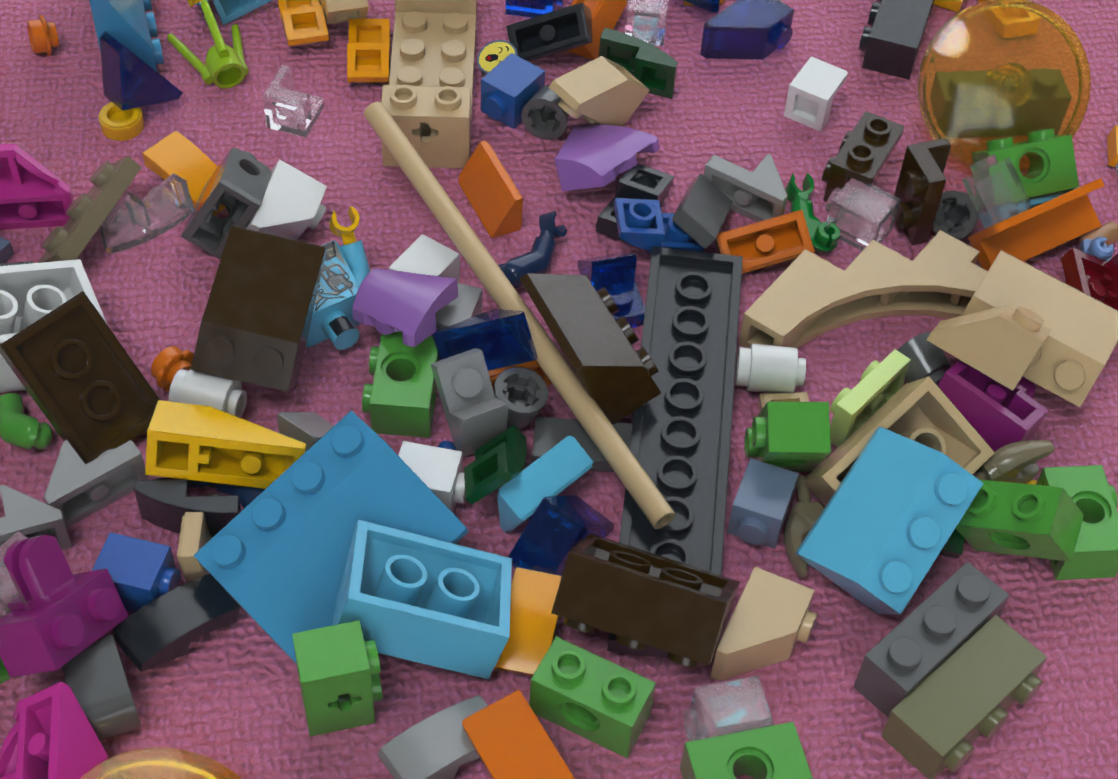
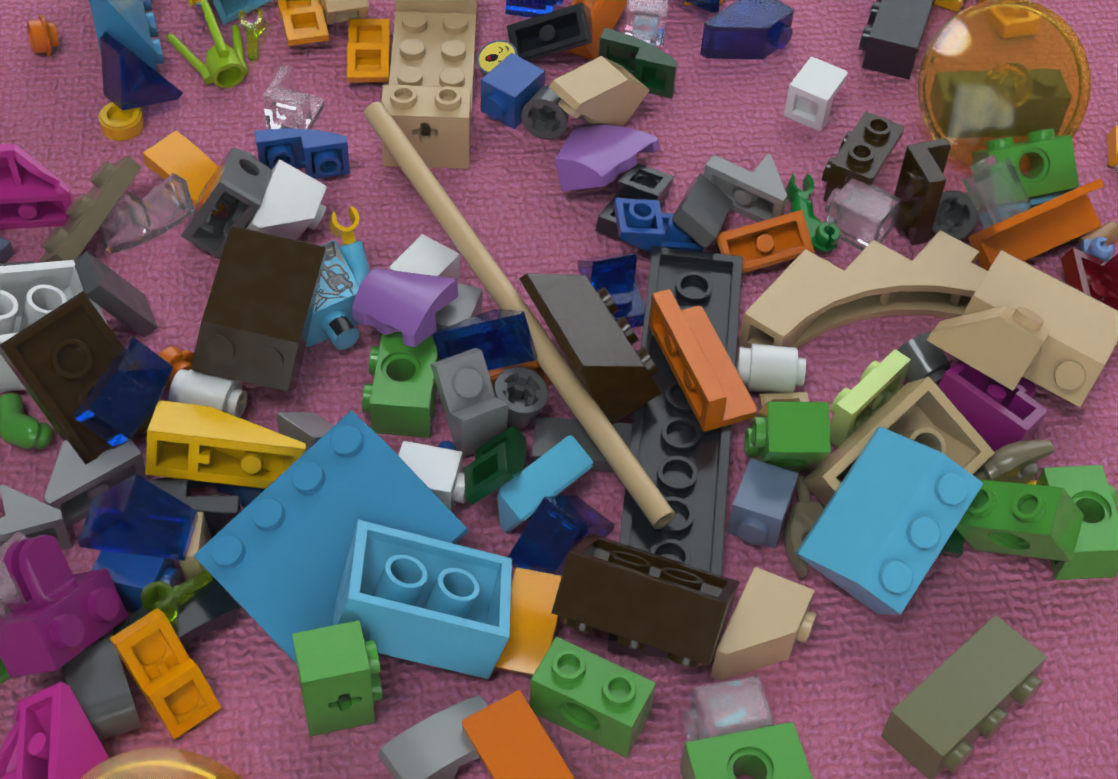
orange slope [458,140,523,238] -> none
dark blue arm [498,211,567,288] -> none
dark grey arch [854,561,1010,717] -> none
none -> clear blue slope [73,337,173,447]
none -> dark grey tile [74,251,158,337]
none -> clear blue slope [78,474,198,561]
none -> light orange slope [109,608,222,740]
none -> clear neon green hand [141,570,212,622]
none -> clear neon green hand [238,8,266,61]
none -> blue slope [254,128,350,179]
none -> orange panel [648,289,757,432]

